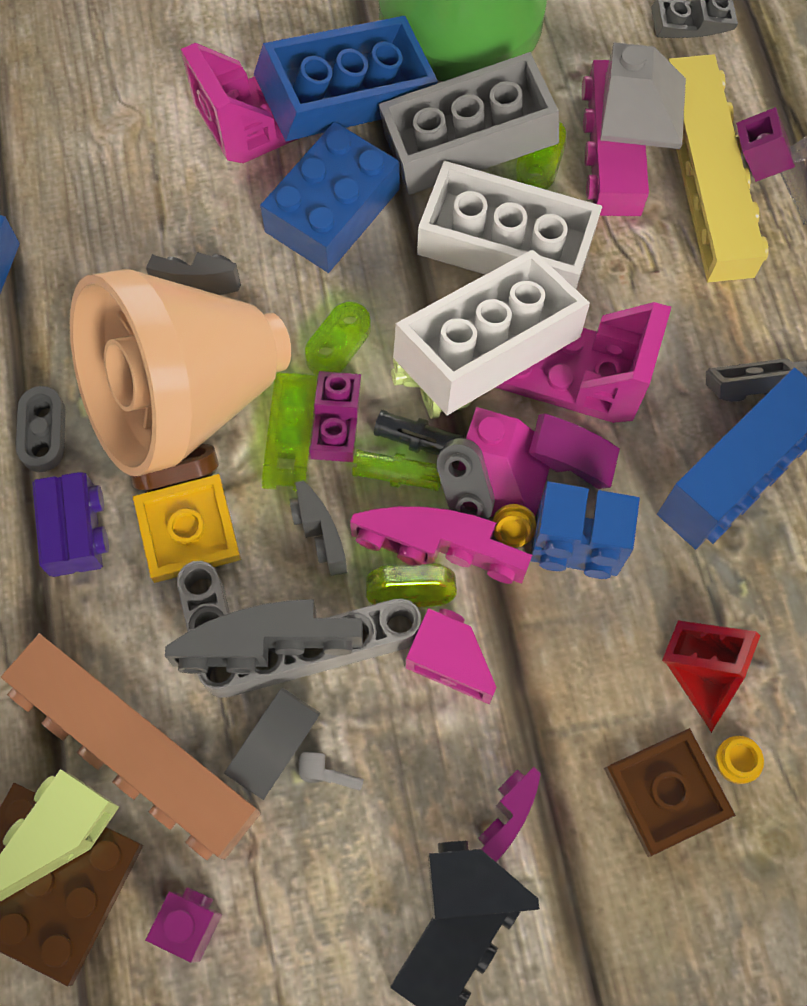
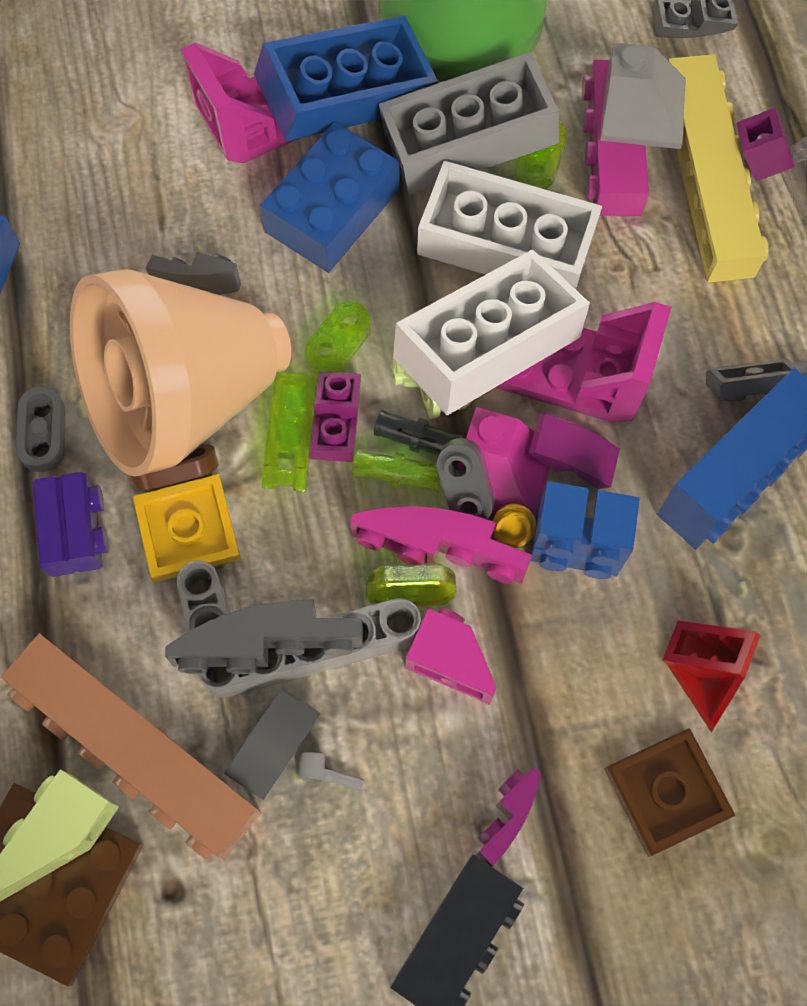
magenta brick [145,887,222,963] -> none
dark grey slope [289,481,347,576] -> none
black slope [428,841,540,920] -> none
yellow plate [715,736,764,784] -> none

